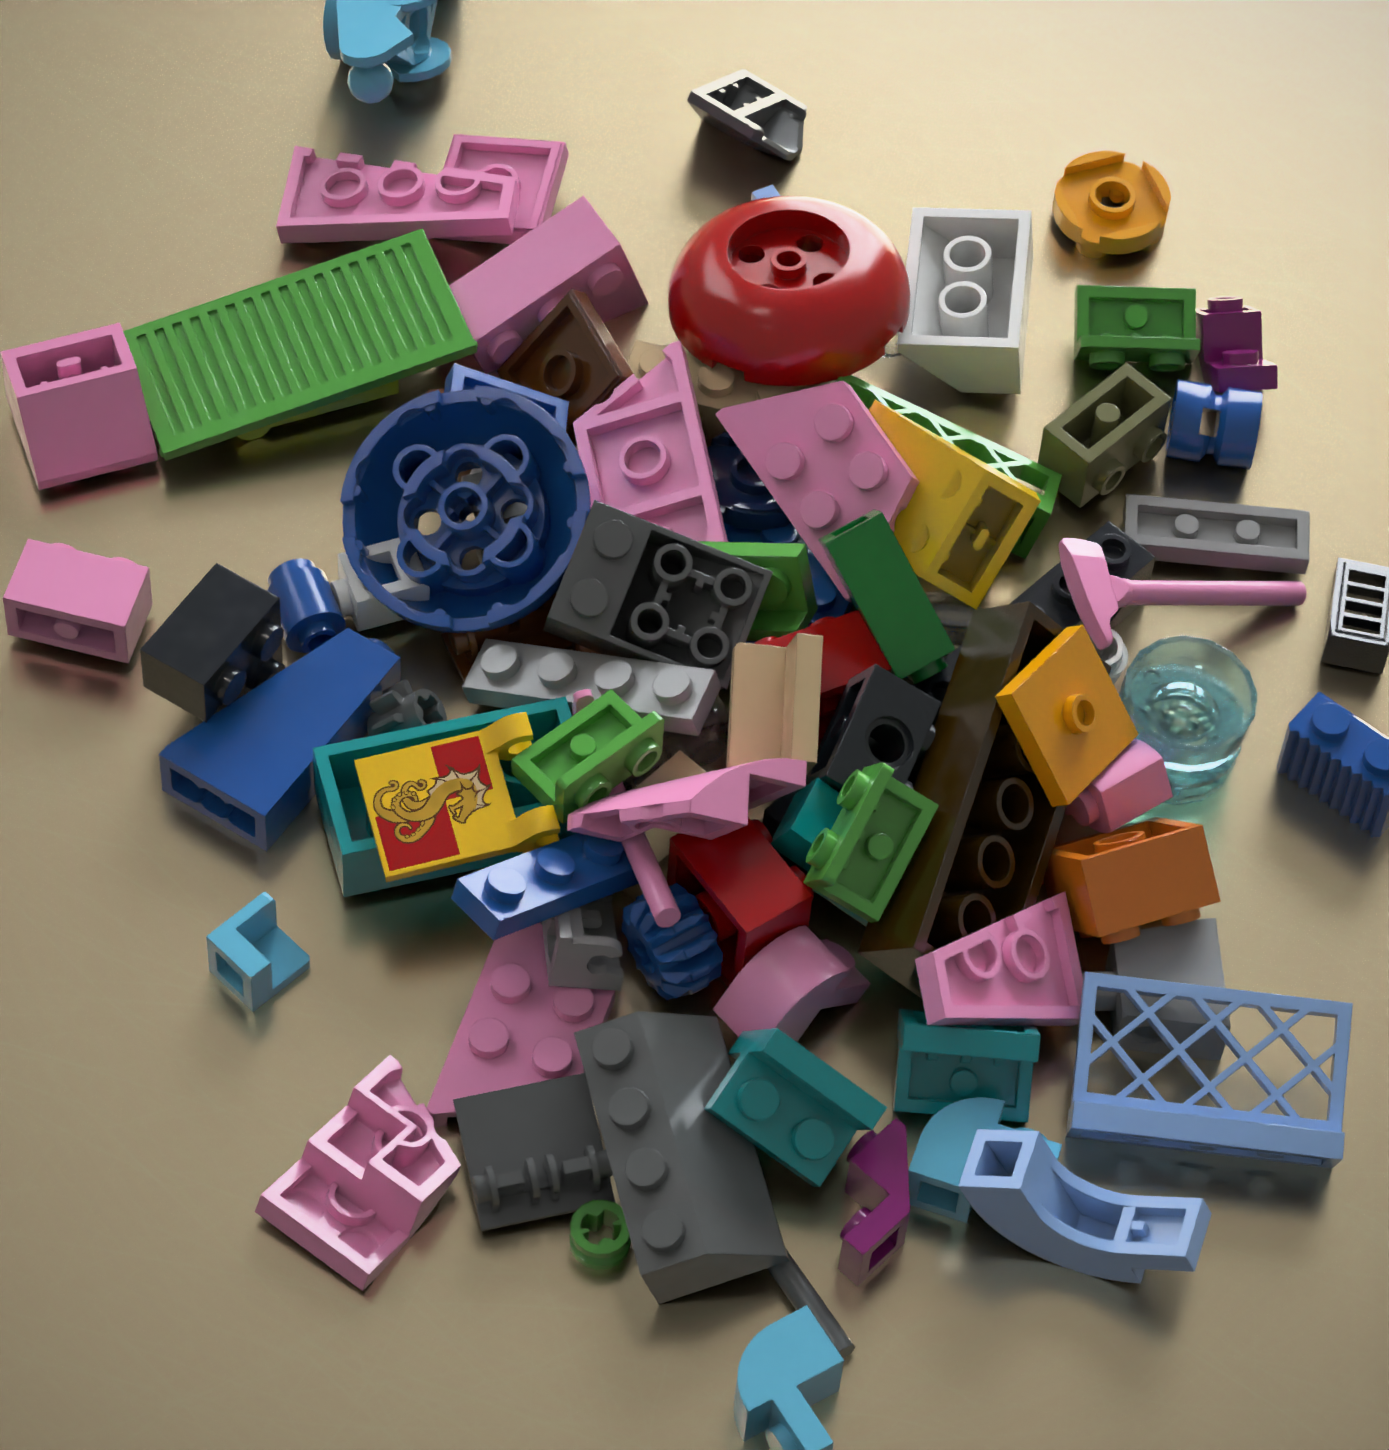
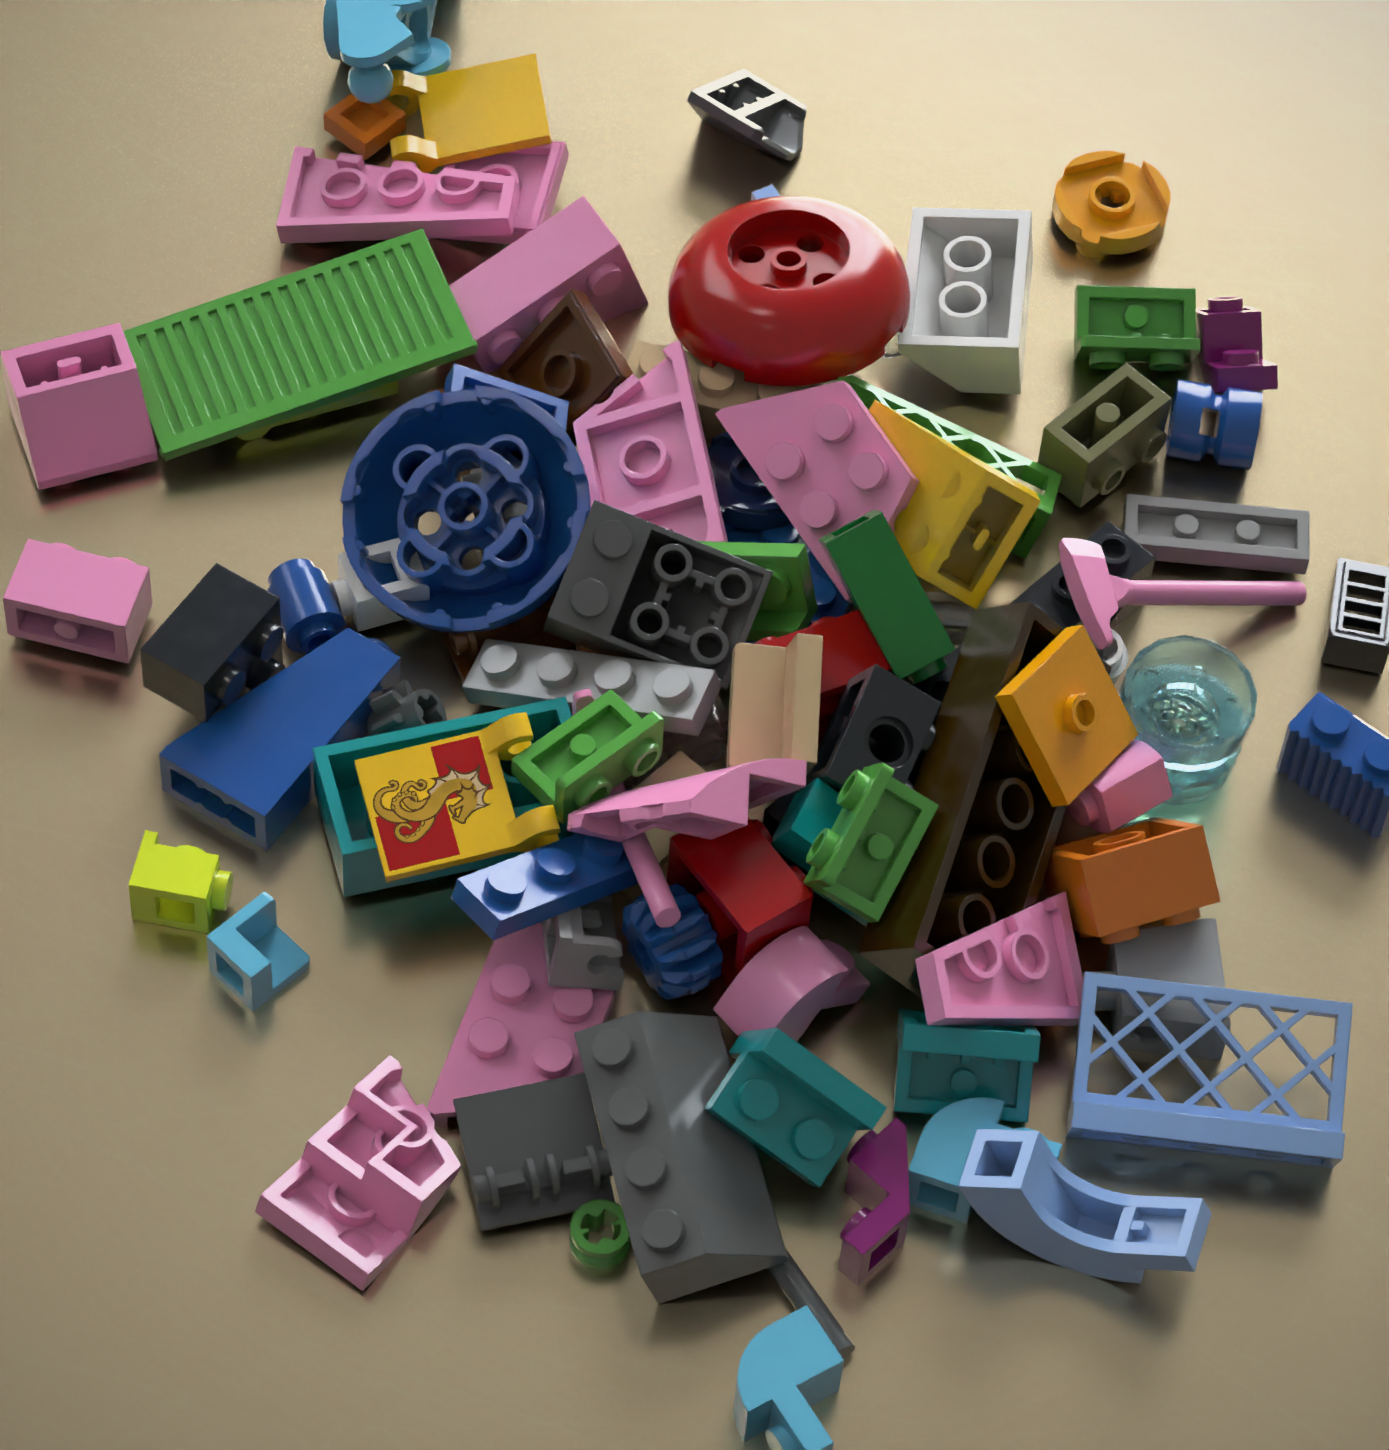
none -> neon yellow brick [128,830,233,934]
none -> orange plate [324,94,406,160]
none -> yellow flag [386,53,552,173]

